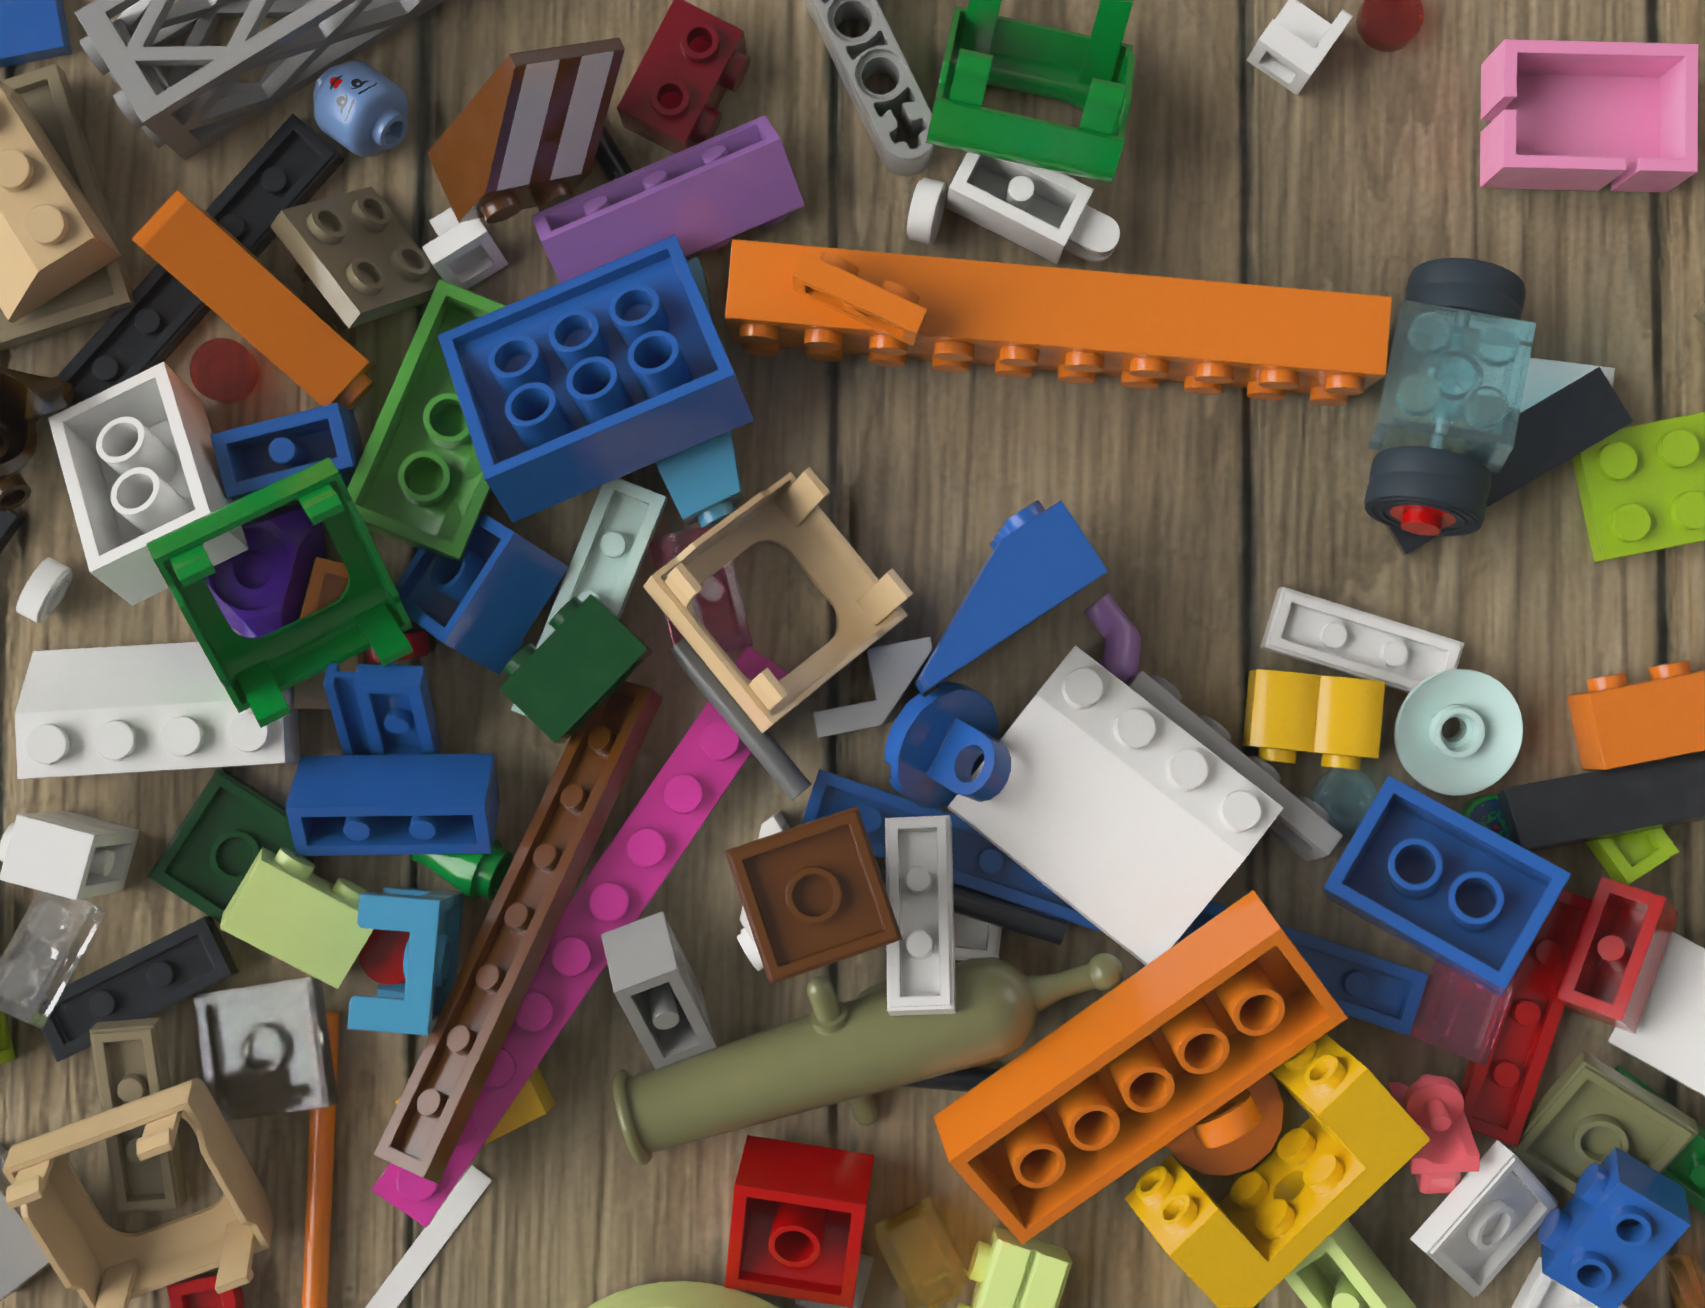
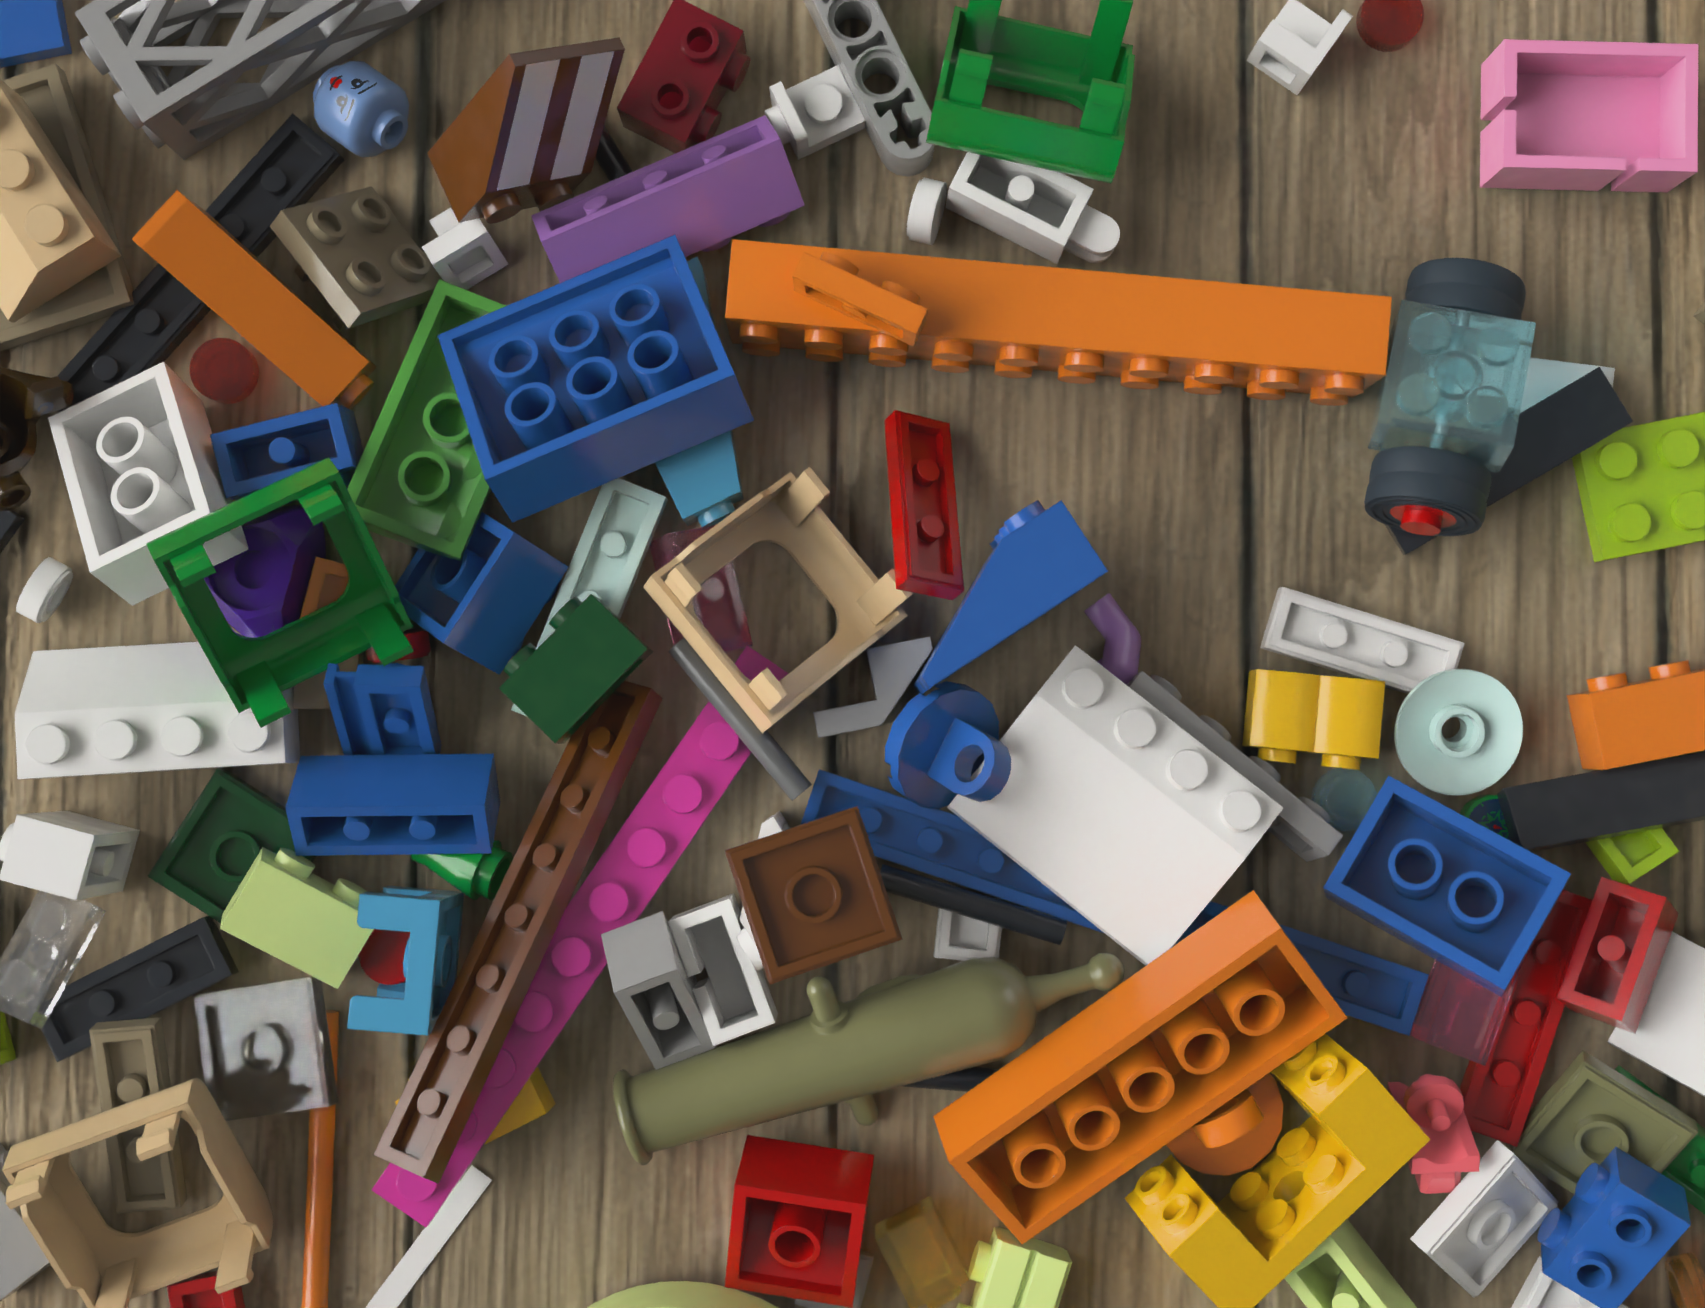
white tile [885,815,956,1016] -> none
none -> white piece [668,893,778,1046]
none -> white bracket [764,65,865,160]
none -> red tile [884,410,964,601]

